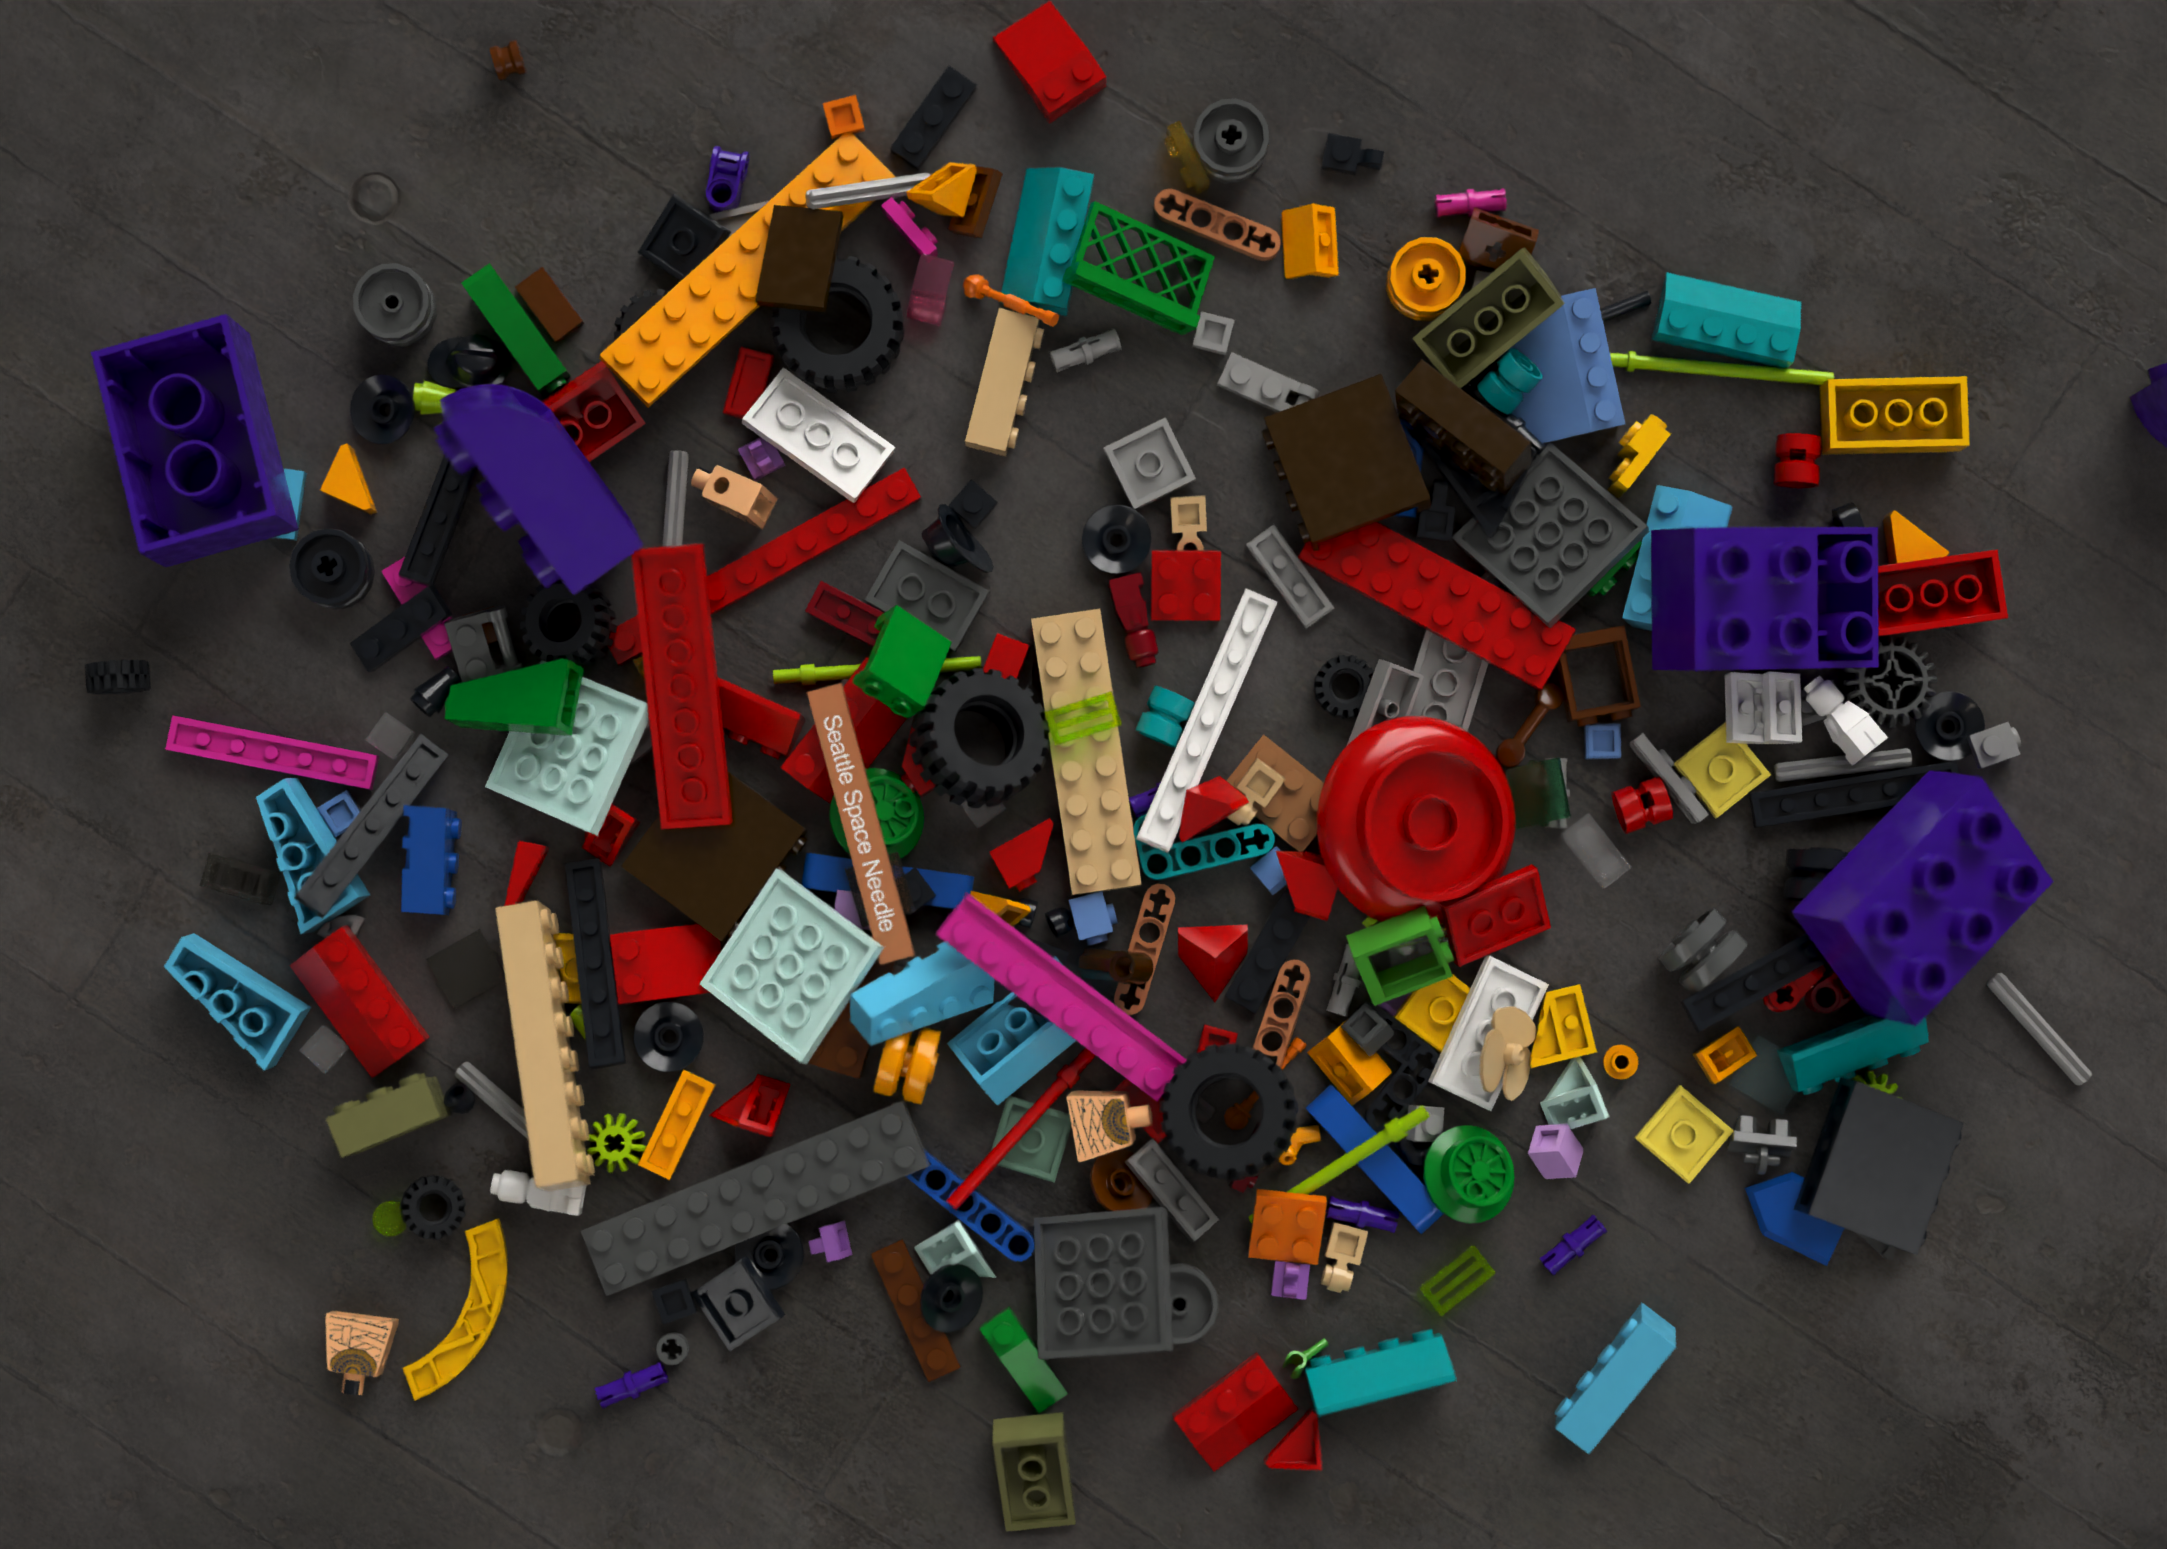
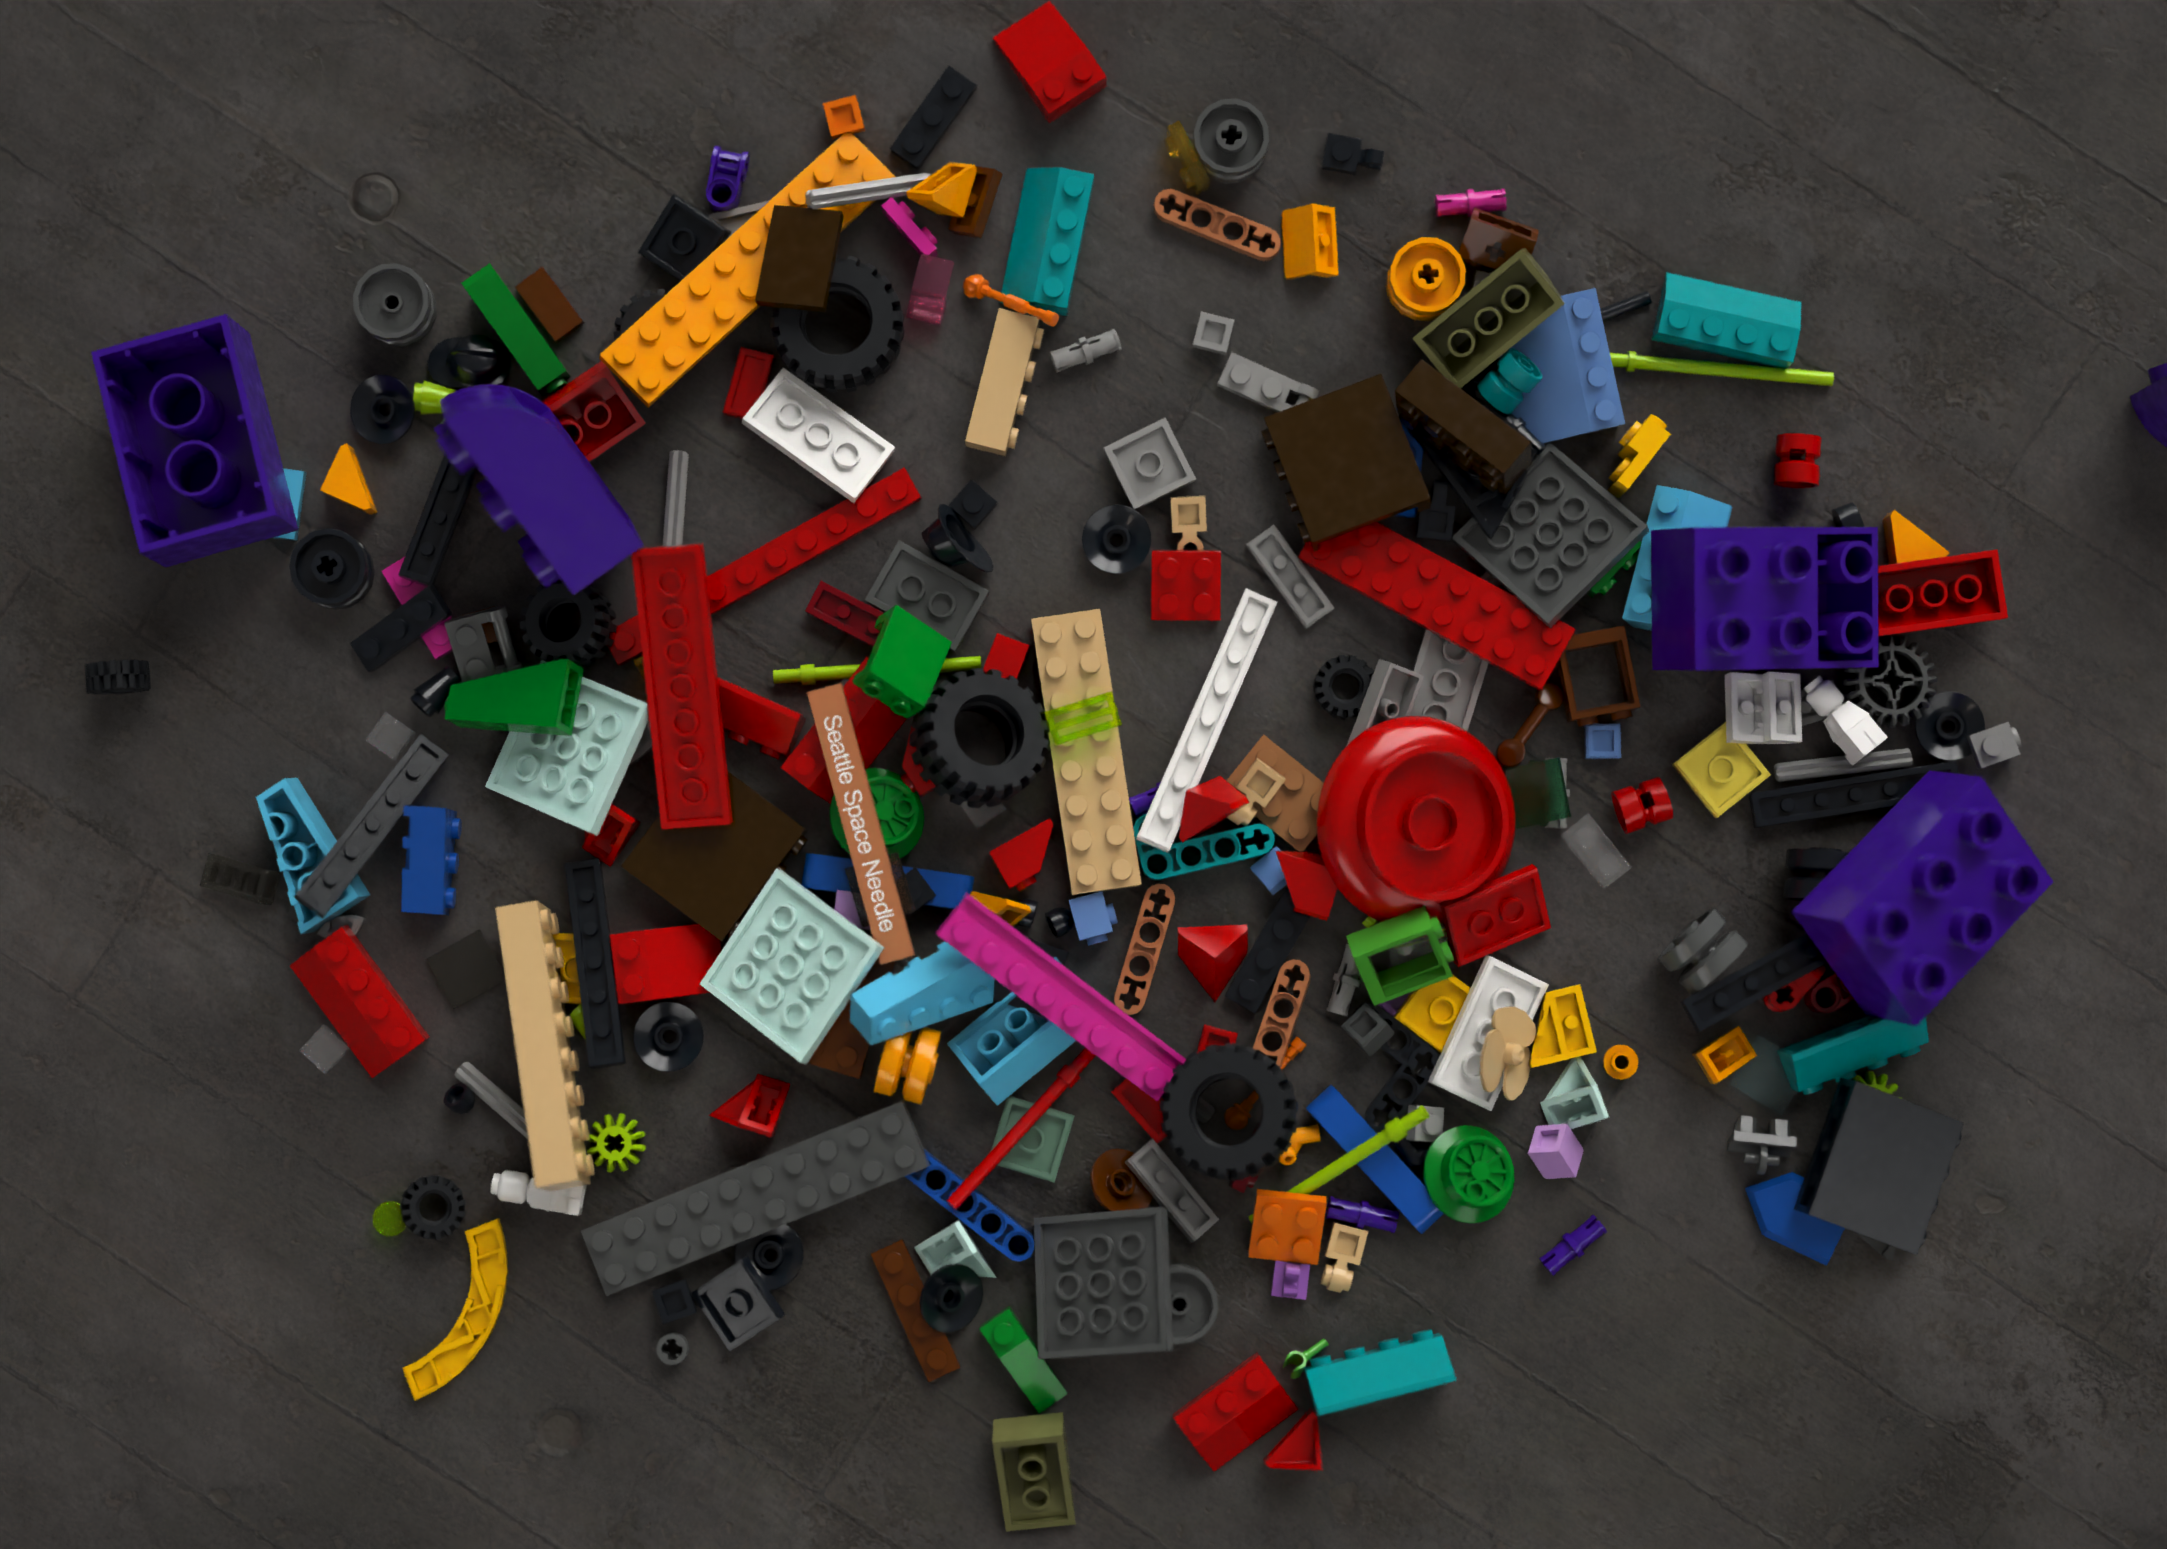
medium azure wedge [164,933,311,1071] -> none
dark pink plate [165,715,379,790] -> none
medium blue tile [317,790,361,838] -> none
olive brick [326,1073,452,1158] -> none
light nougat torso [326,1311,399,1395] -> none
reddish brown wheel [490,40,527,81] -> none
red slope [504,841,549,906] -> none
dark purple pin [595,1361,669,1409] -> none
light orange plate [638,1069,716,1180] -> none
light nougat torso [691,465,778,530] -> none
medium lavender tile [738,437,785,481] -> none
medium lavender tile [808,1221,852,1262] -> none
green fence [1062,201,1215,335] -> none
light nougat torso [1067,1090,1152,1162] -> none
dark brown piece [1078,948,1153,985] -> none
dark red piece [1108,572,1159,668] -> none
teal wheel [1135,685,1195,748] -> none
light orange panel [1307,1019,1392,1106] -> none
clear neon green tile [1419,1245,1496,1316] -> none
medium azure wedge [1554,1302,1676,1454] -> none
light grey plate [1629,733,1709,824] -> none
light yellow plate [1634,1085,1734,1184] -> none
yellow brick [1820,376,1970,455] -> none
light grey axle [1987,973,2092,1085] -> none

